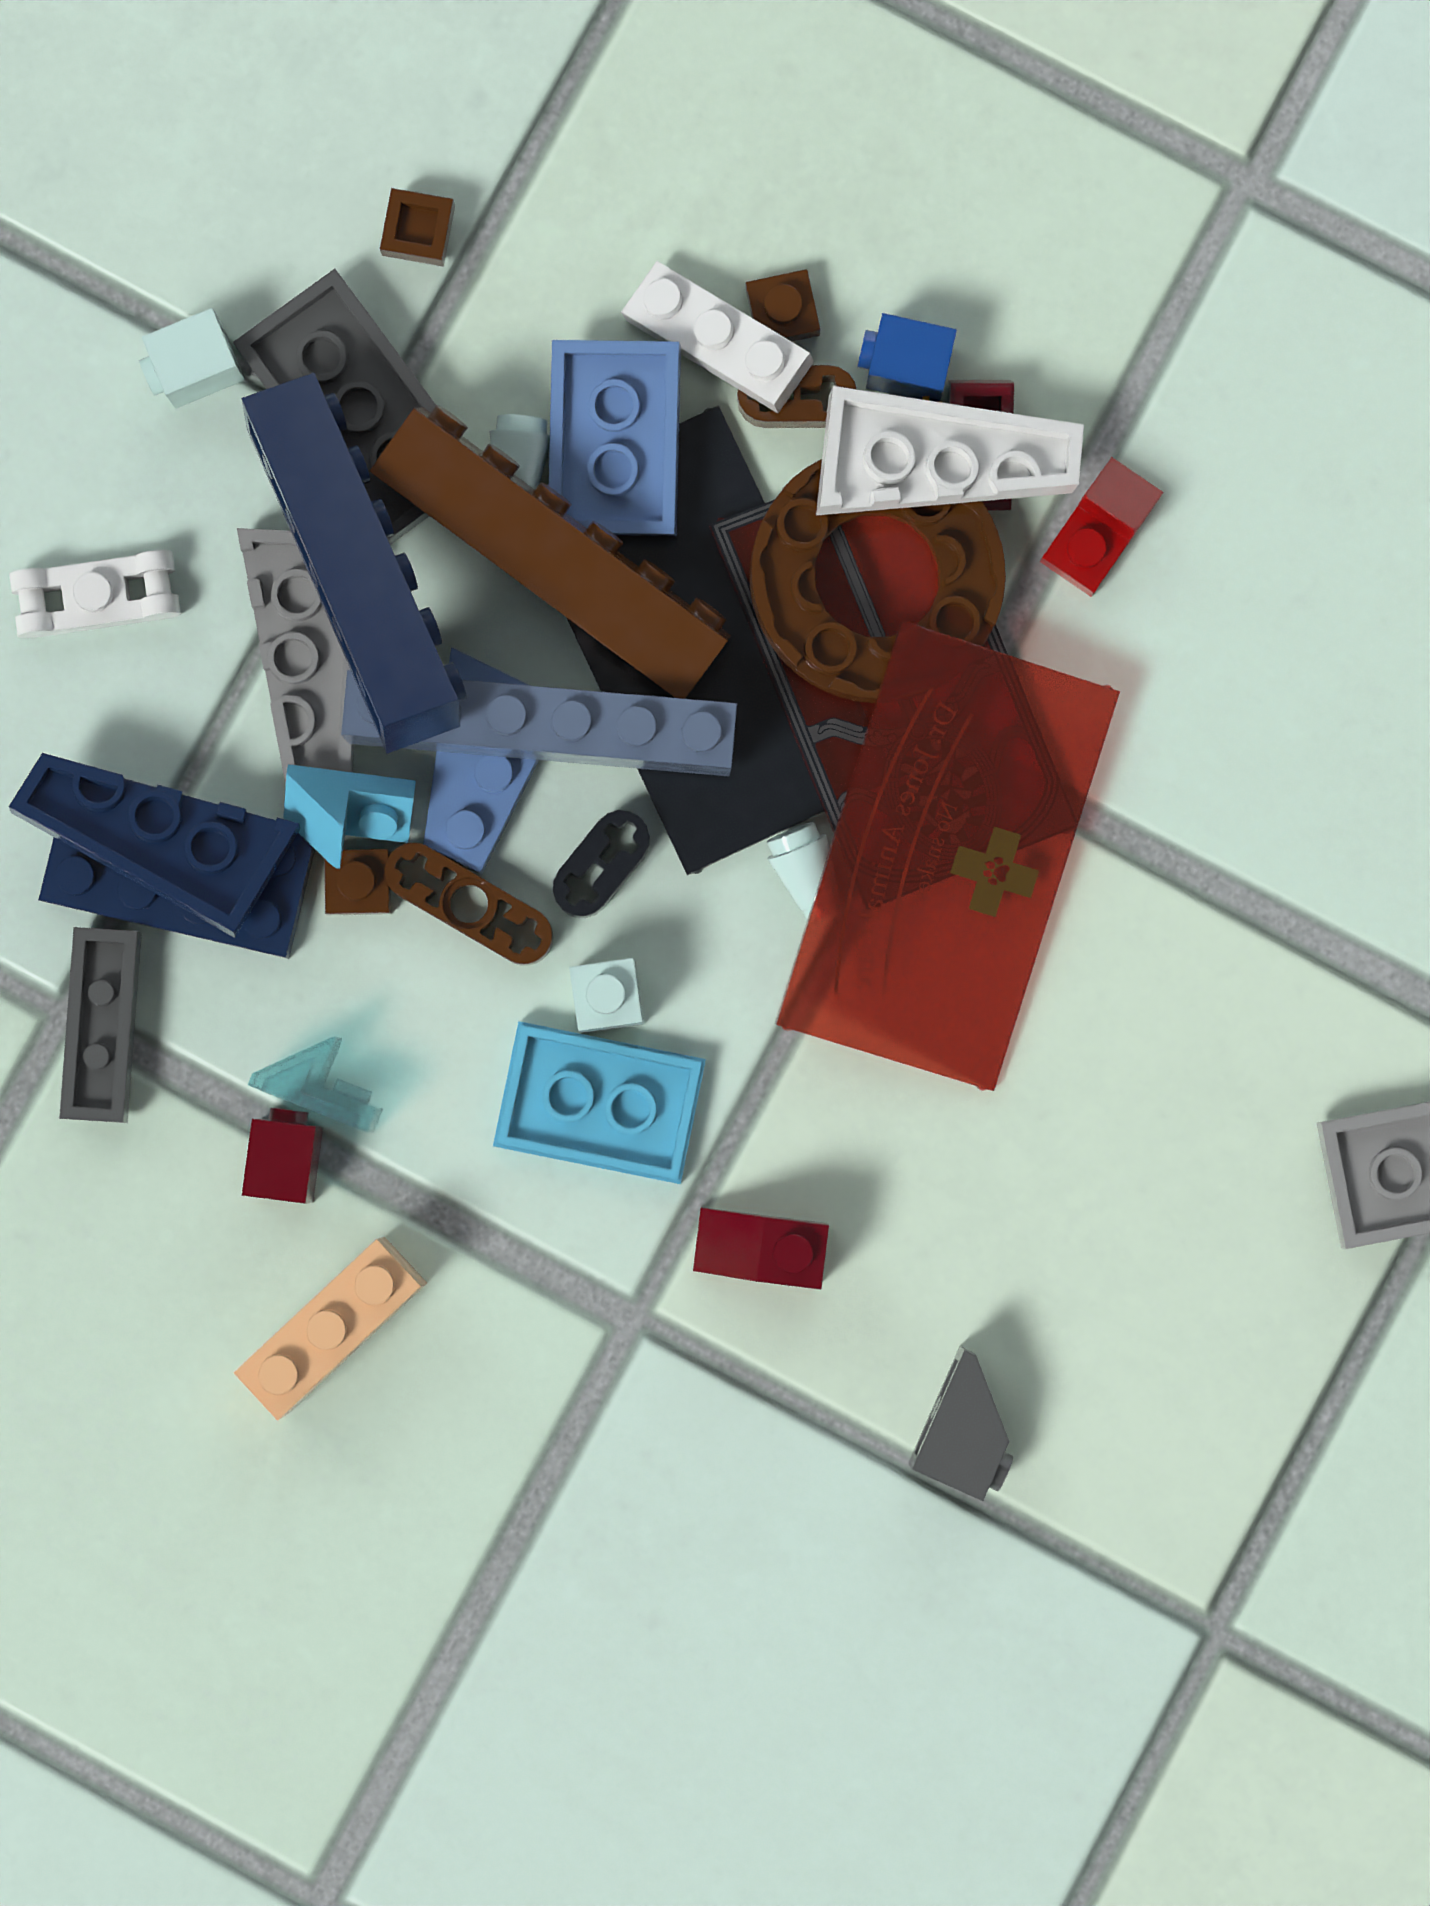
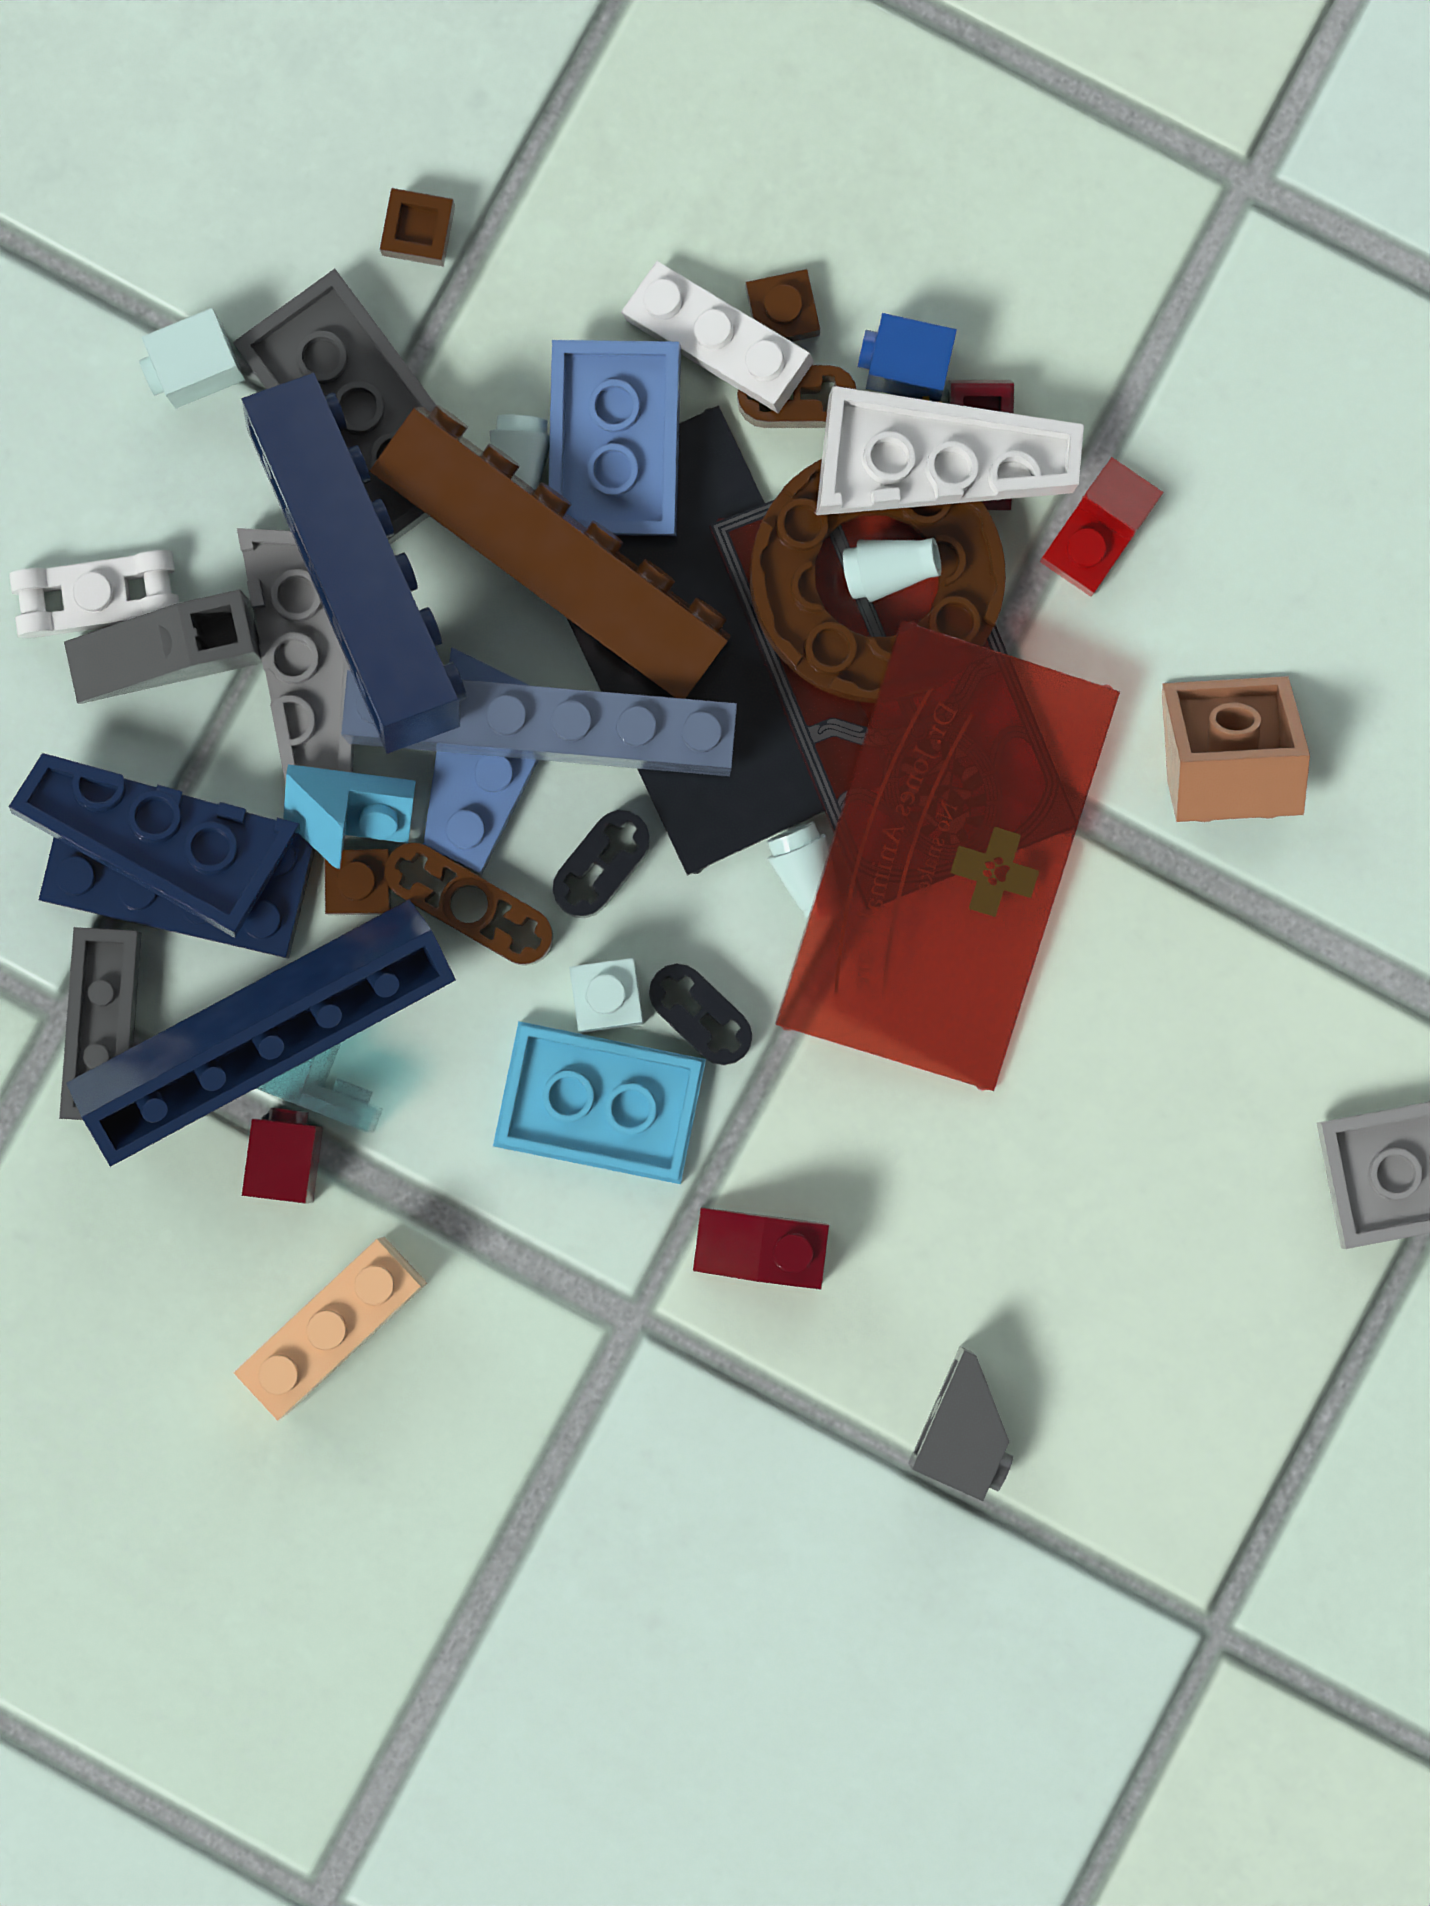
none -> dark grey slope [64,589,262,704]
none -> dark blue brick [66,899,456,1167]
none -> black beam [649,963,752,1066]
none -> light aqua cone [843,538,941,602]
none -> nougat slope [1162,676,1310,822]

